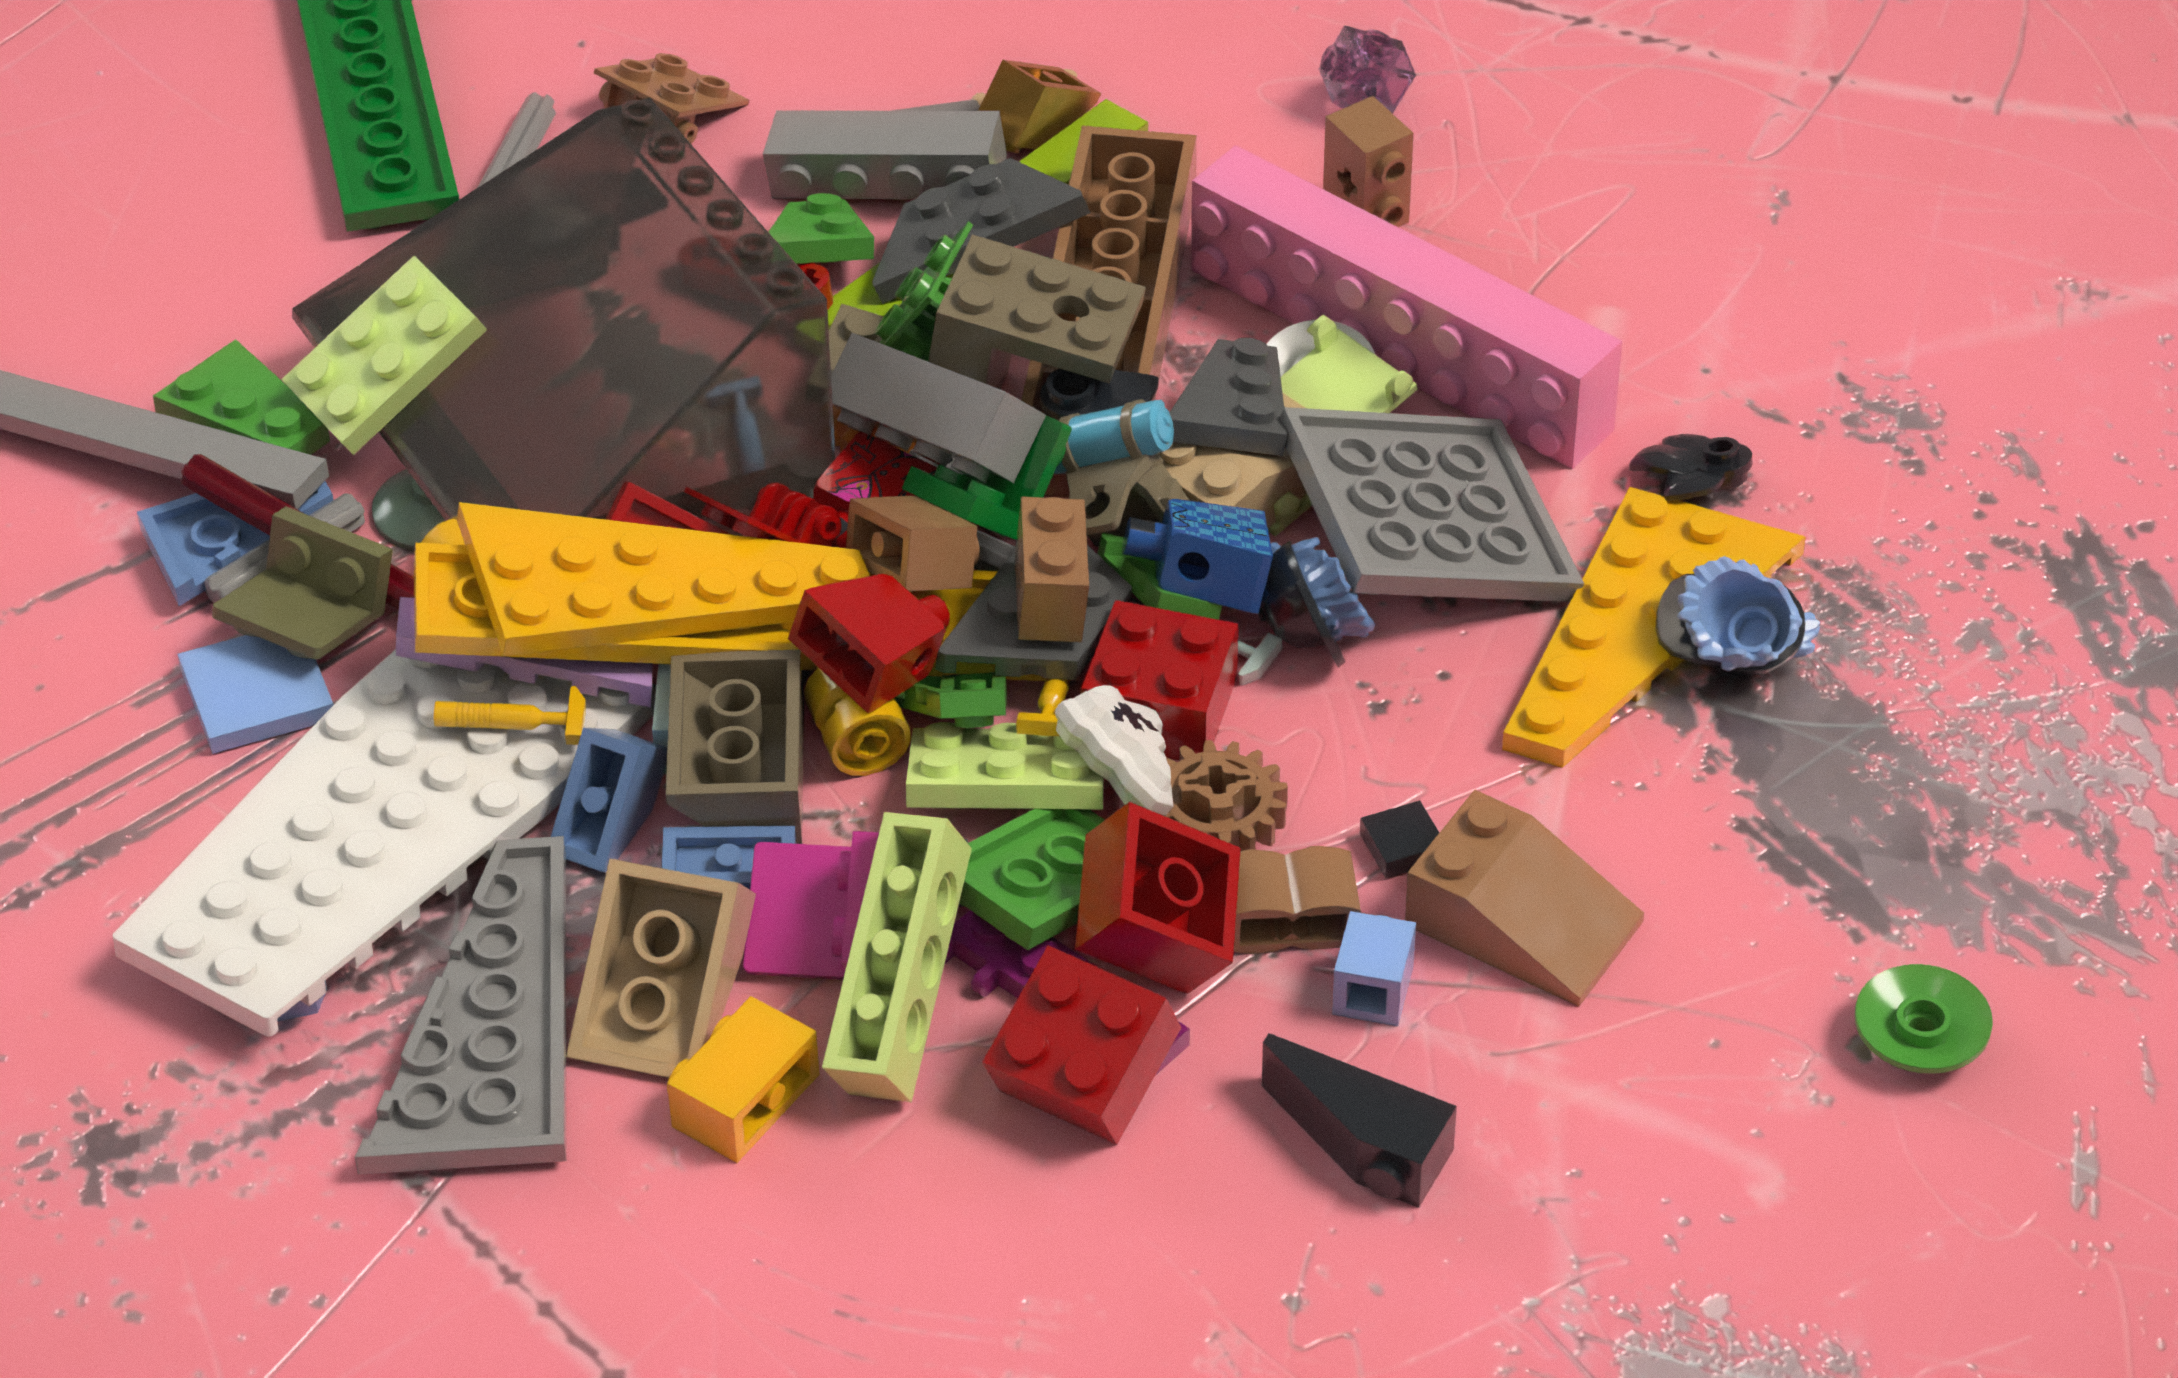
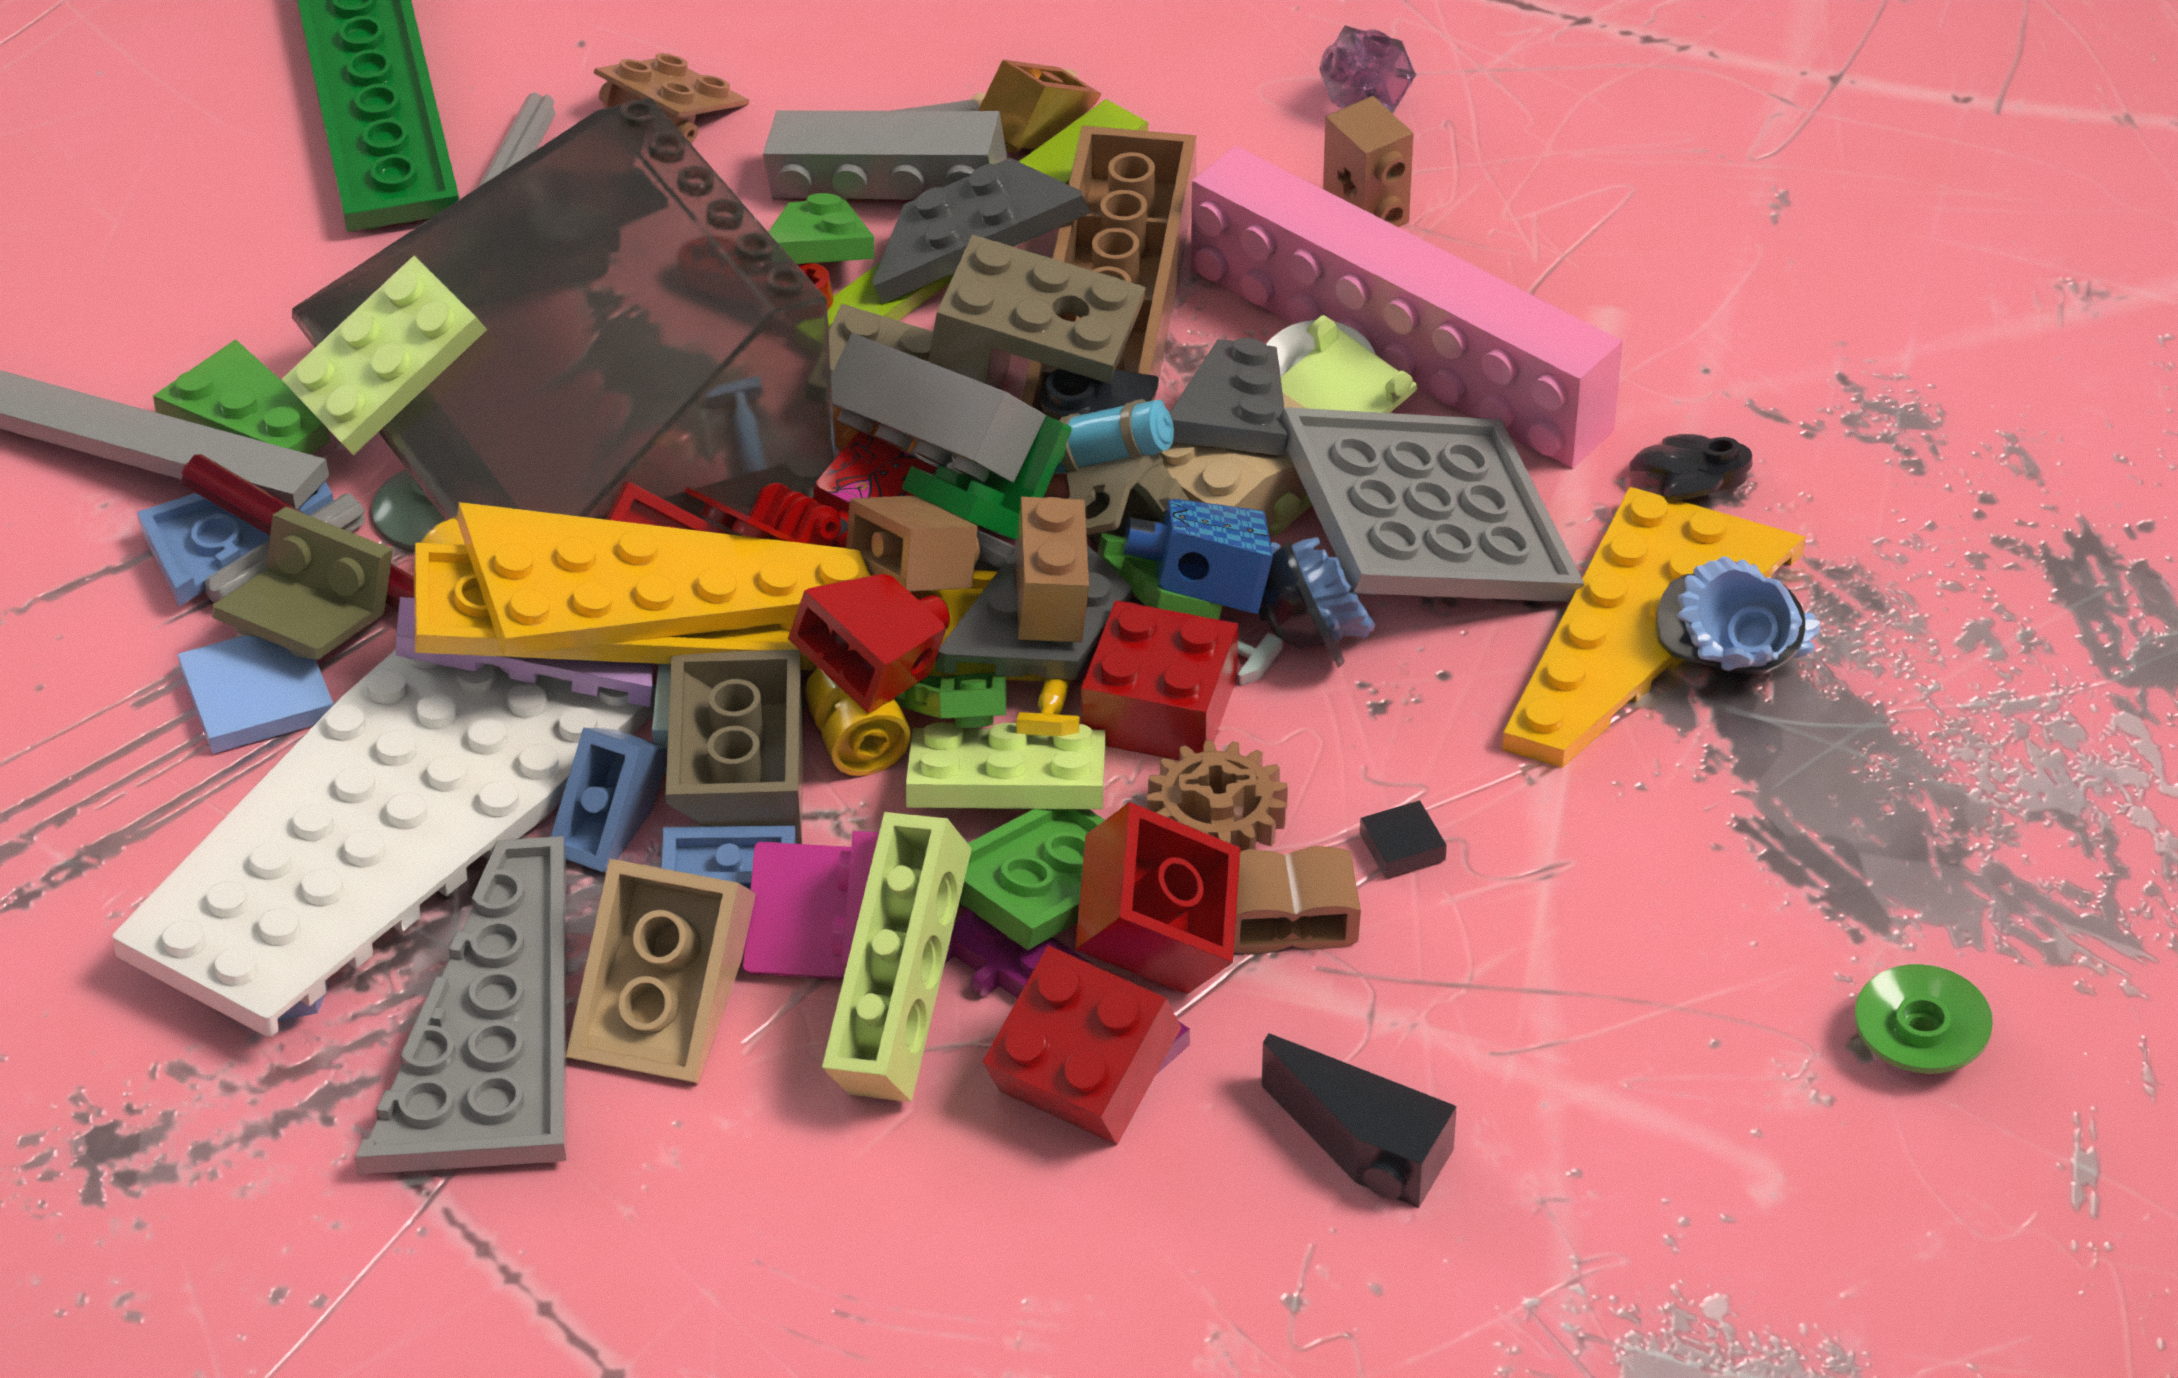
yellow piece [434,686,586,745] -> none
yellow brick [667,996,820,1163] -> none
bright green hinge [875,221,973,362] -> none
white rock [1055,685,1174,816] -> none
light blue brick [1332,911,1416,1026] -> none
medium nougat slope [1405,789,1644,1007] -> none

